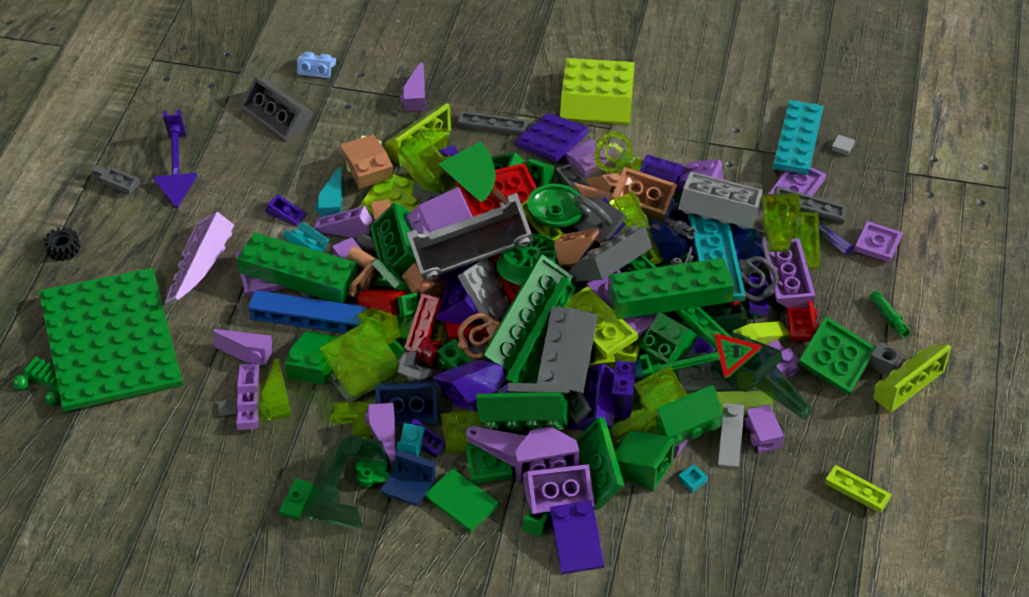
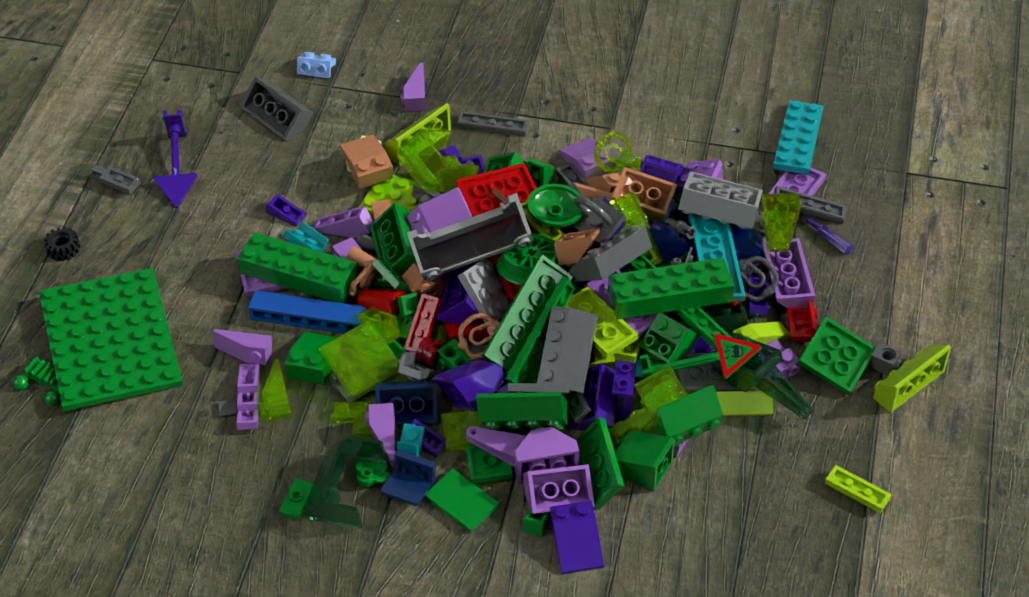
lavender wedge [165,212,234,305] -> none
teal slope [315,168,343,217] -> none
green sticker [438,141,495,202] -> none
dark purple plate [514,113,589,162] -> none
lime slope [560,58,635,125] -> none
teal tile [678,464,708,493] -> none
light grey slope [718,403,744,469] -> none
medium lavender brick [743,404,784,453] -> none
clear neon green slope [793,212,820,268] -> none
light grey tile [832,135,855,156] -> none
medium lavender plate [854,221,903,263] -> none
green pin [869,290,911,338] -> none

